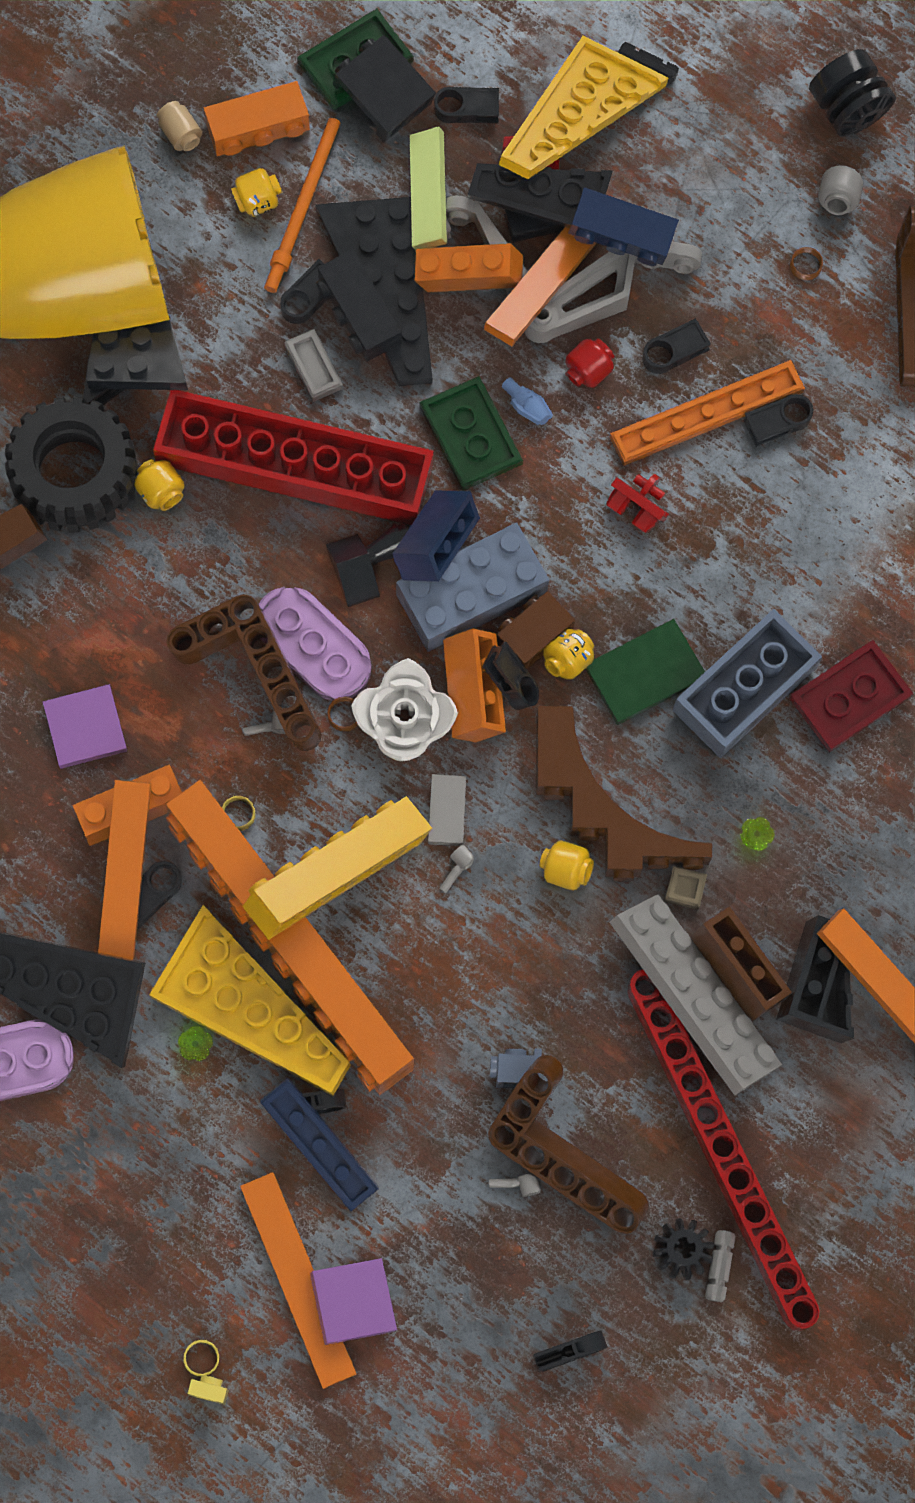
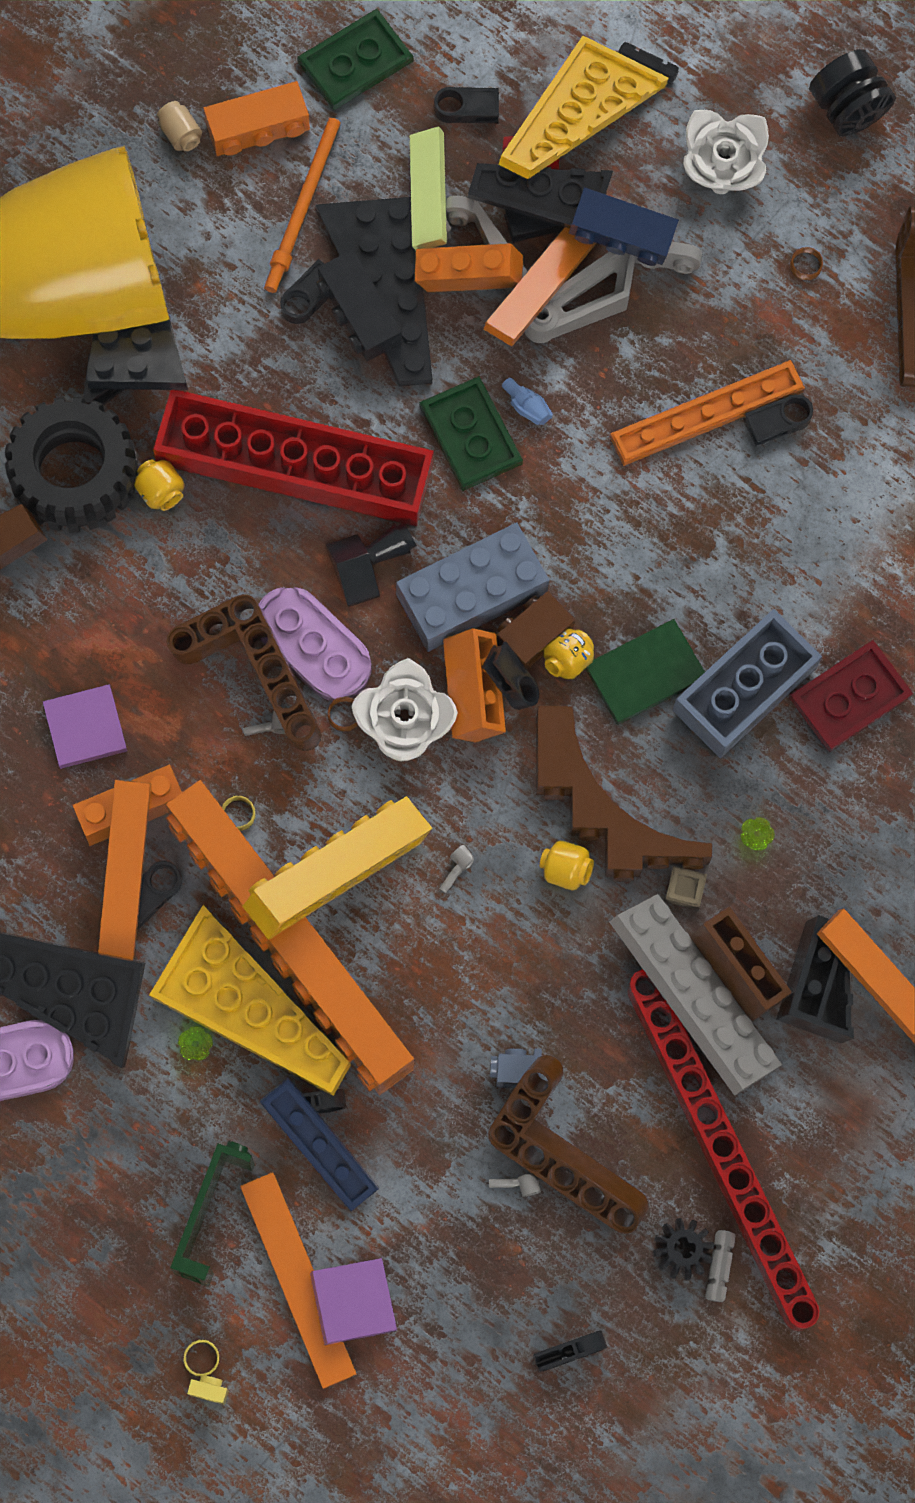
yellow head [231,168,283,217] -> none
light grey tile [284,329,343,402] -> none
black panel [332,35,436,143] -> none
dark blue brick [393,490,480,582] -> none
light grey tile [428,774,466,846] -> none
red head [565,338,615,388] -> none
red hips [606,474,669,533] -> none
black piece [642,318,711,374] -> none
light grey head [818,165,863,215] -> none
none -> dark green panel [170,1141,255,1287]
none -> white brick [683,110,769,194]

